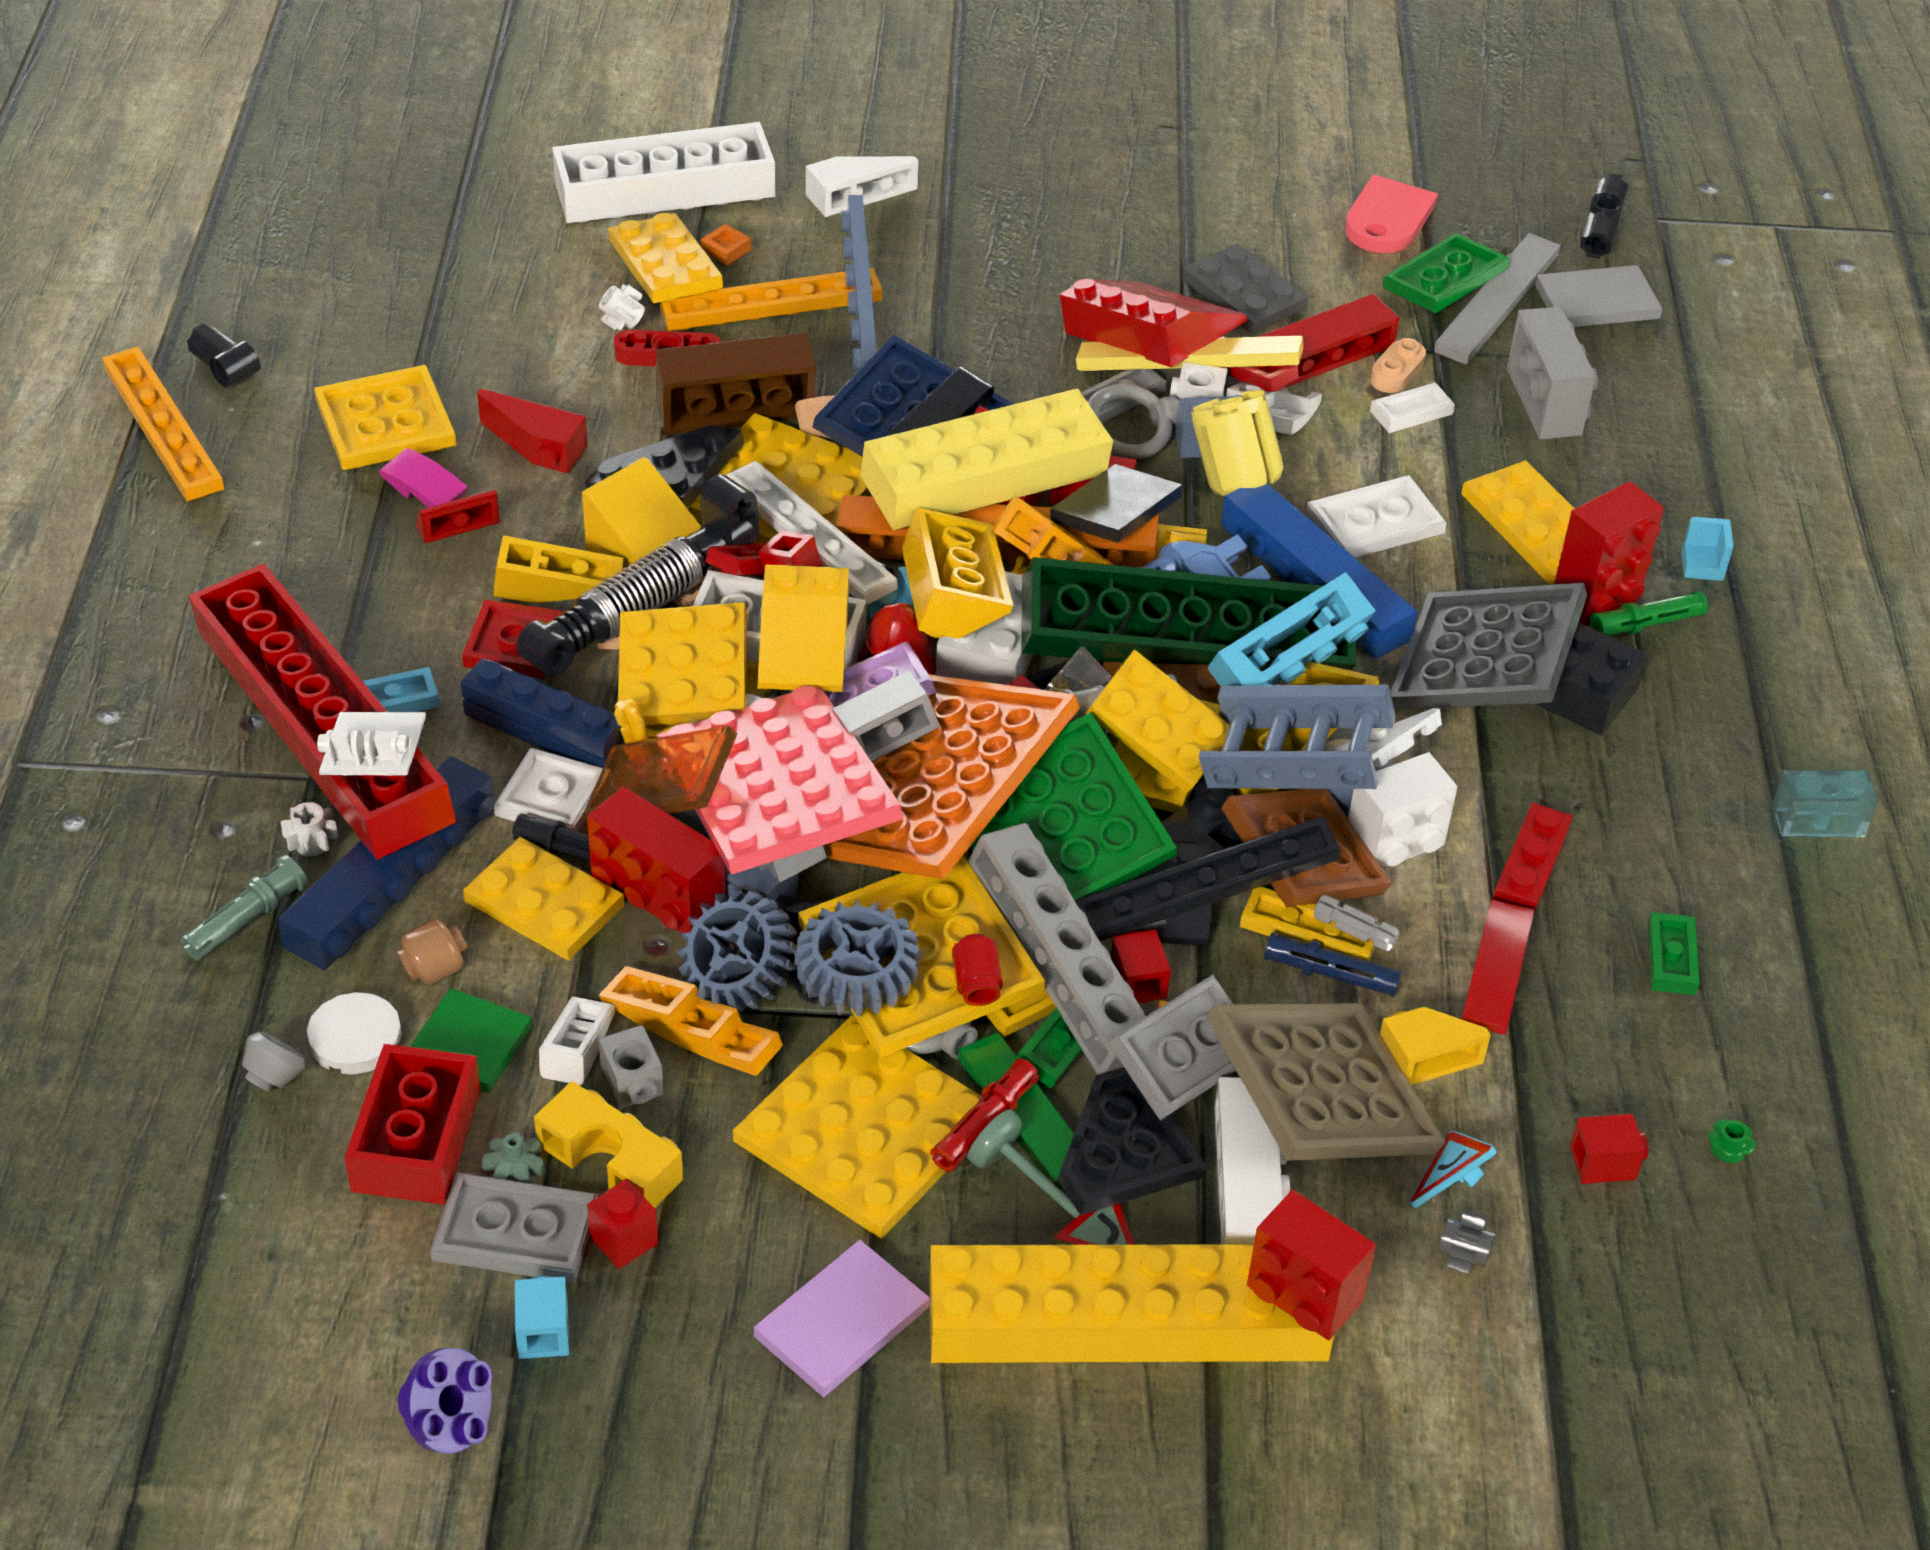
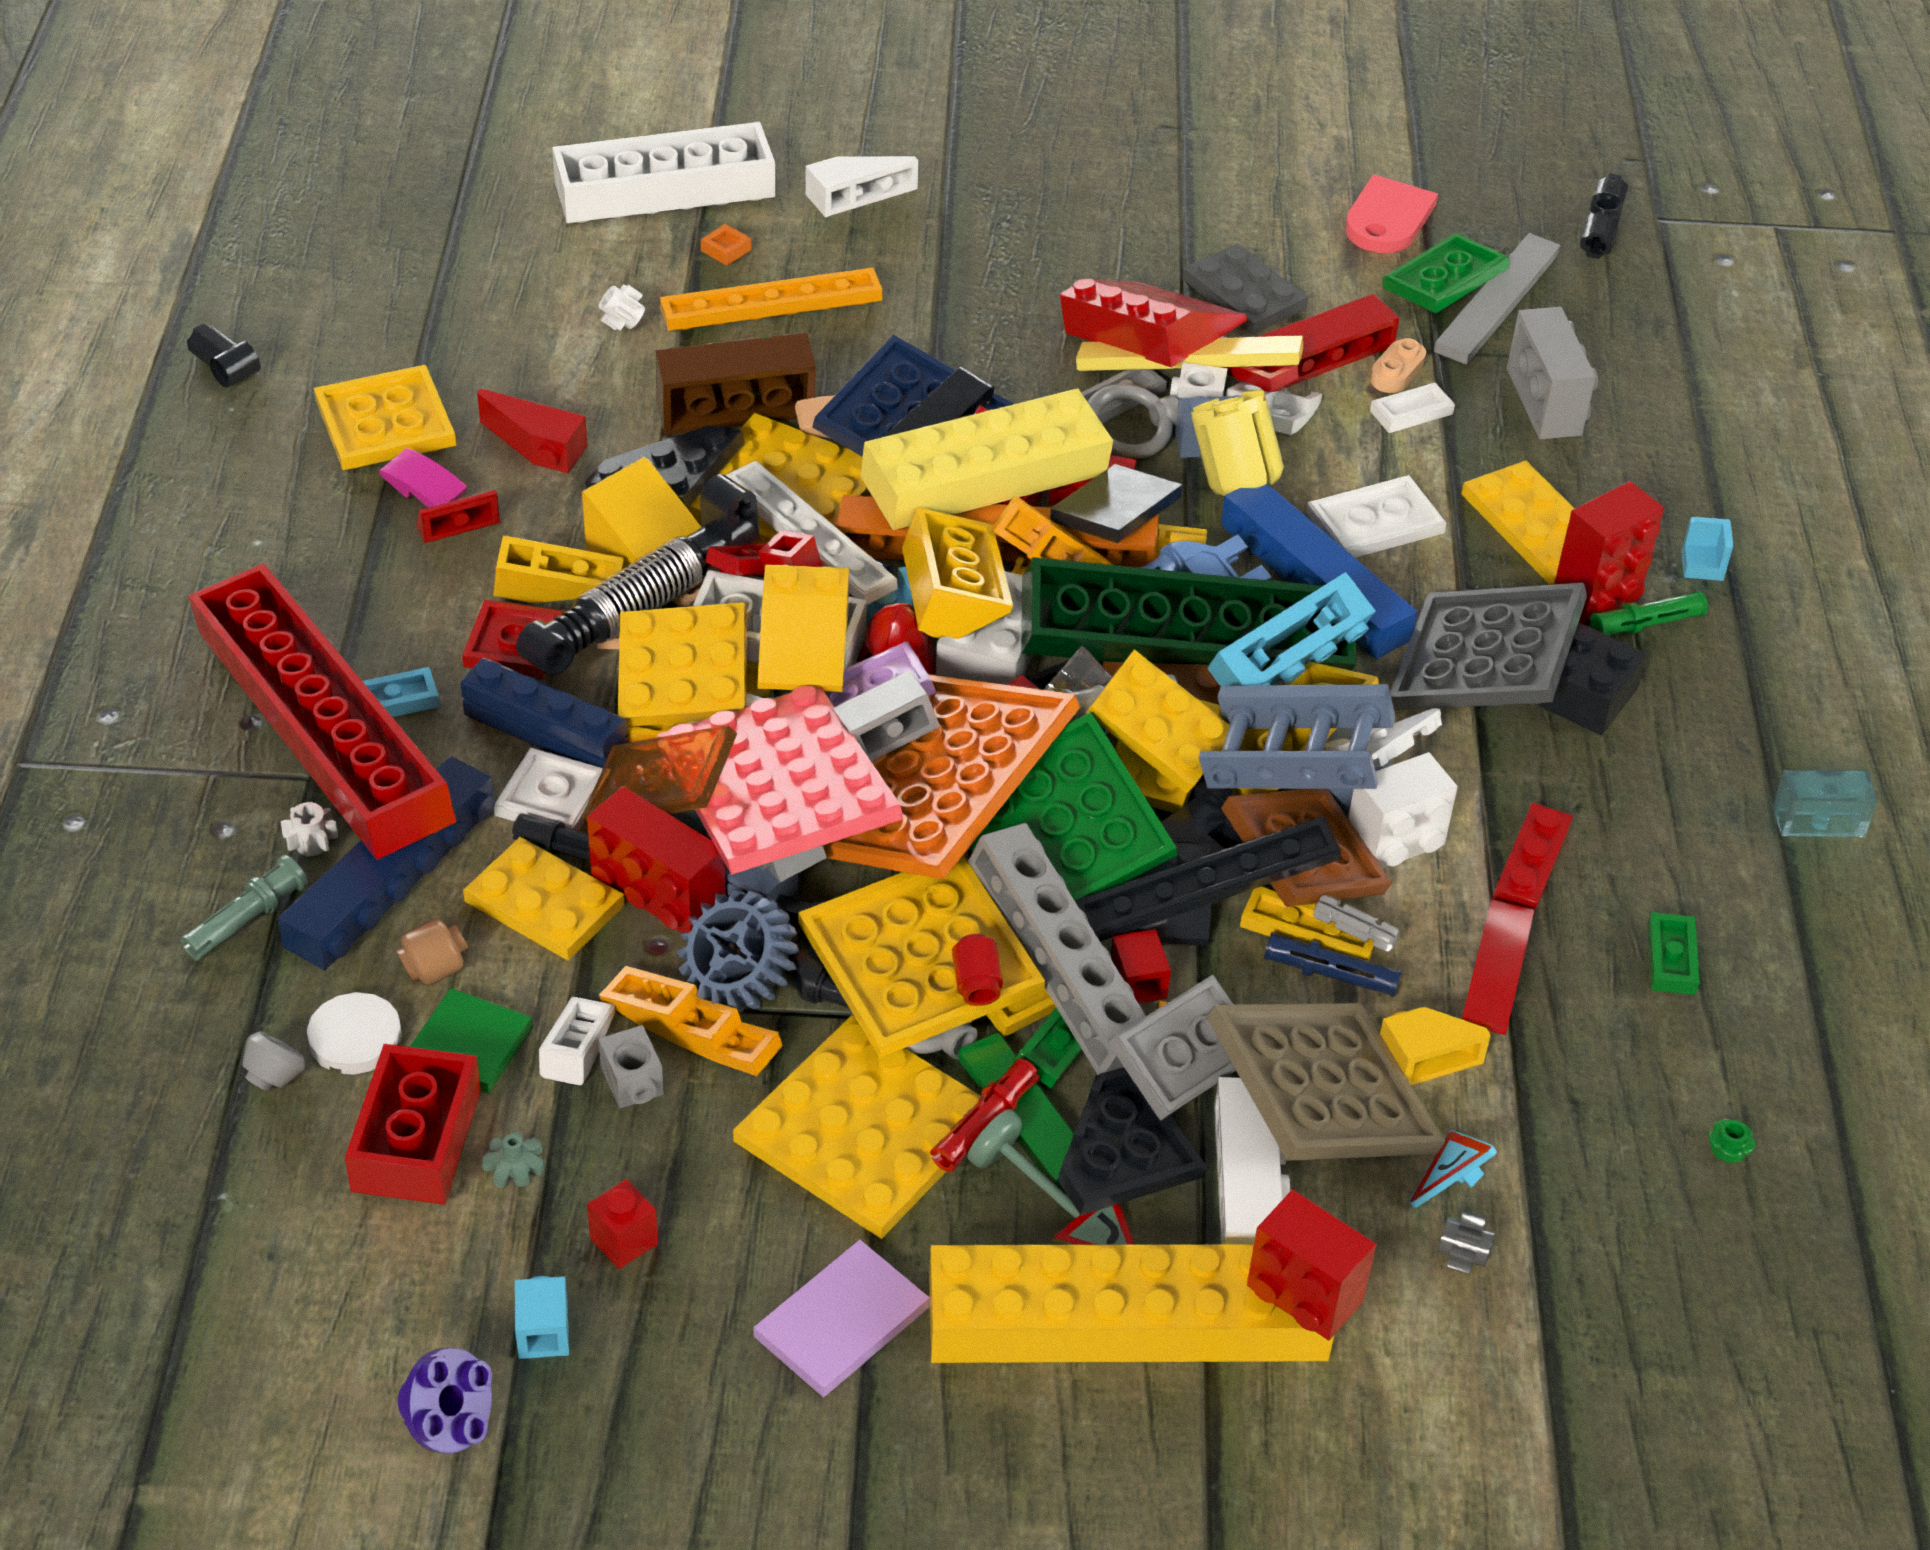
light orange plate [102,347,224,502] -> none
white hinge [317,712,426,776] -> none
light grey tile [430,1172,598,1283] -> none
yellow arch [534,1081,683,1208] -> none
yellow plate [608,213,723,304] -> none
red beam [614,330,721,366] -> none
yellow axle [614,699,657,772] -> none
sand blue gear [795,899,921,1018] -> none
sand blue plate [840,195,877,371] -> none
light grey tile [1535,265,1662,327] -> none
red brick [1570,1114,1648,1184] -> none

